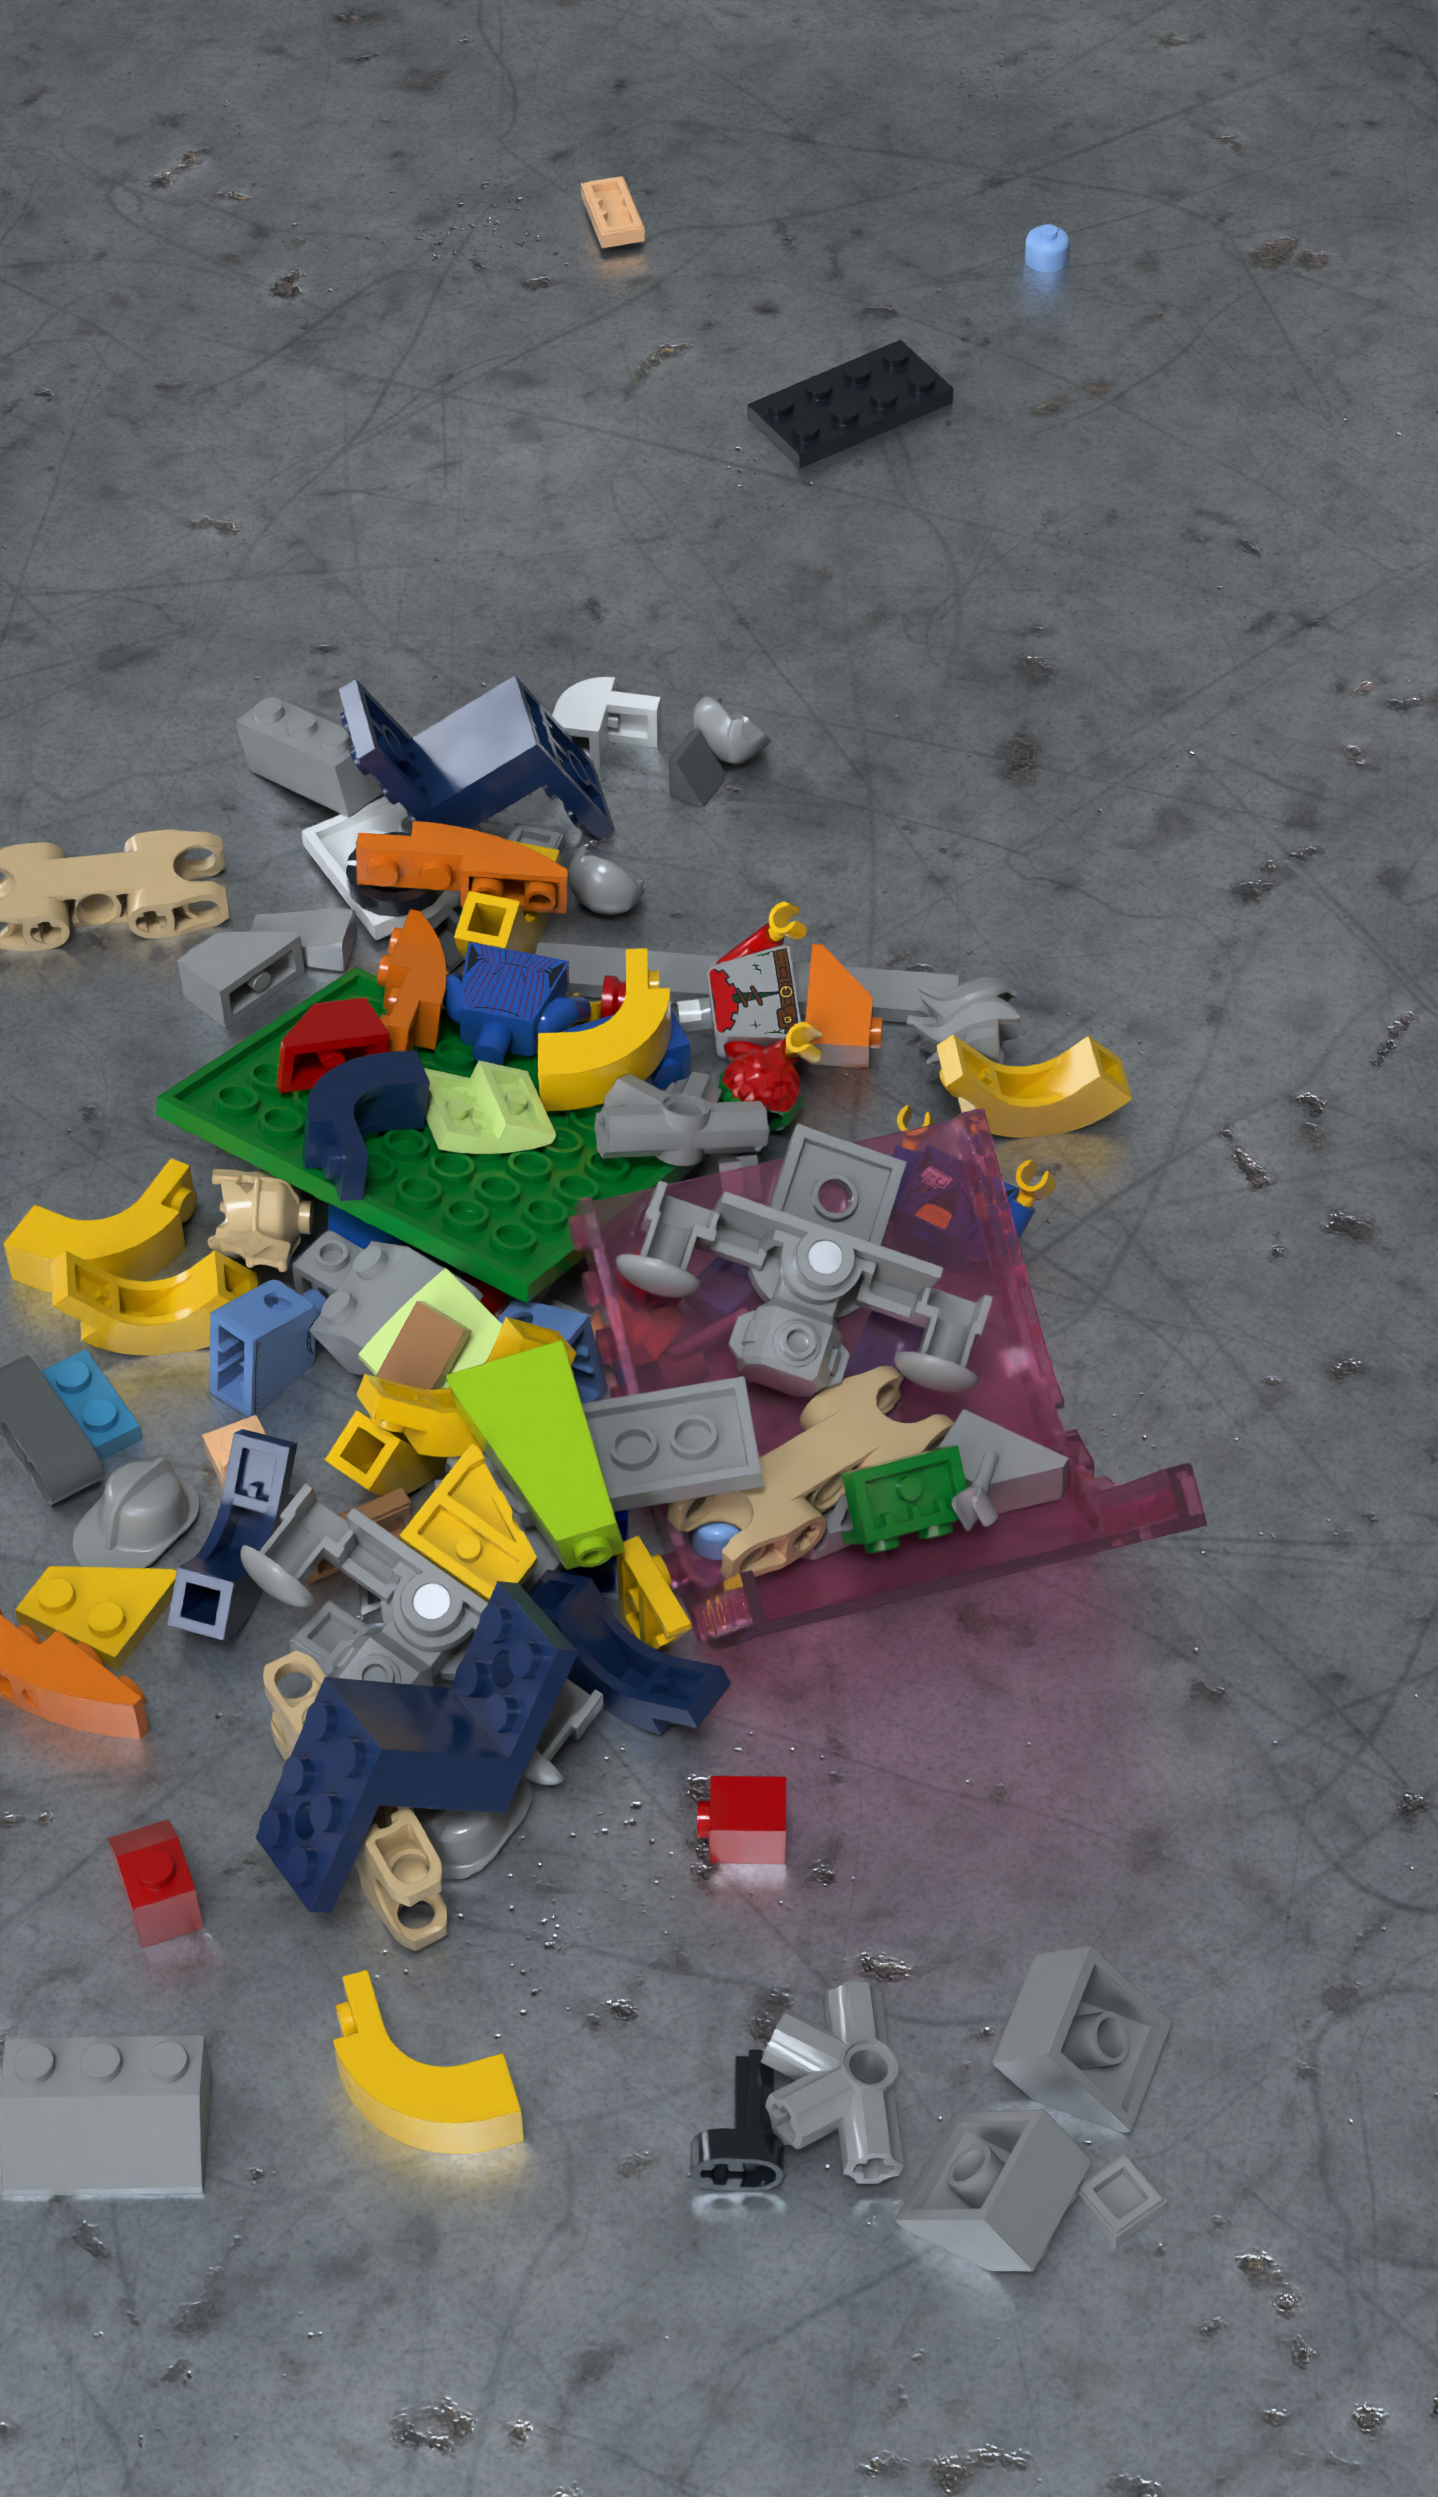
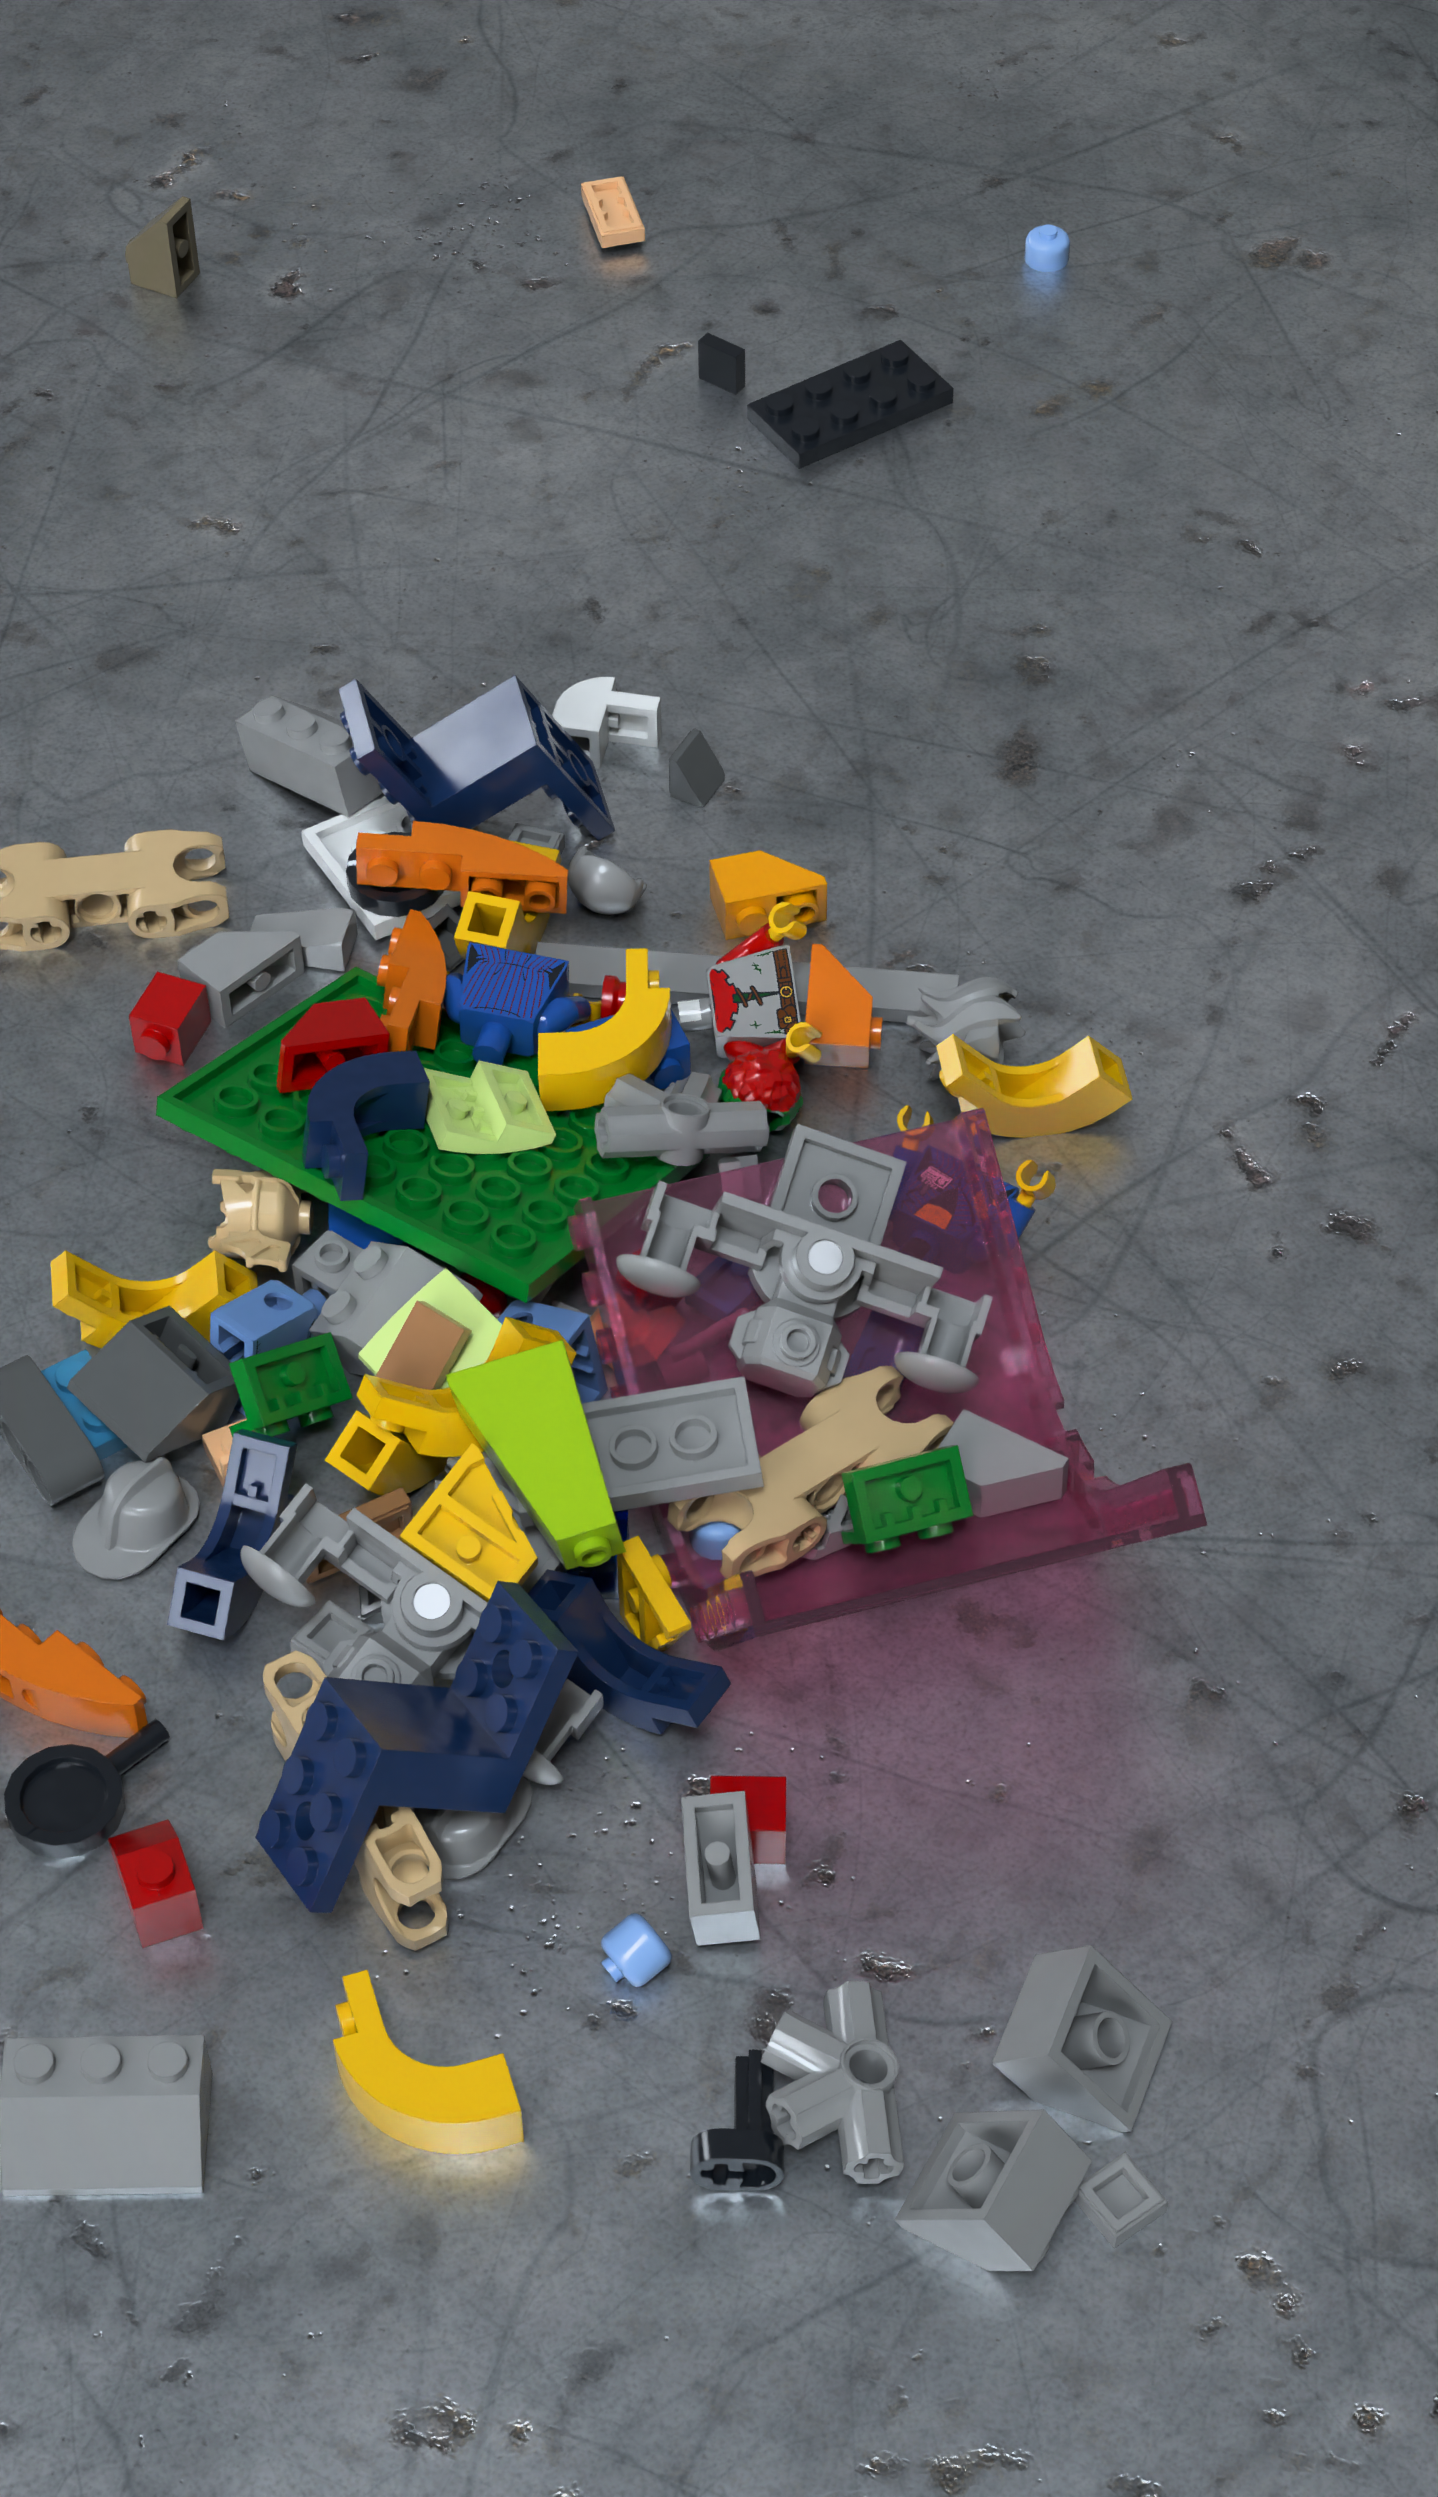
yellow arch [4,1158,197,1293] -> none
yellow wing [15,1566,177,1671] -> none
light grey hair [693,696,771,764] -> none
light grey hand [951,1451,998,1531] -> none
none -> black piece [4,1719,170,1859]
none -> dark grey slope [67,1306,239,1462]
none -> dark tan slope [125,196,200,298]
none -> red brick [129,971,211,1066]
none -> green bracket [229,1332,353,1438]
none -> light blue piece [601,1913,672,1987]
none -> light grey slope [681,1791,761,1946]
none -> black tile [698,333,745,395]
none -> light orange slope [709,850,827,940]

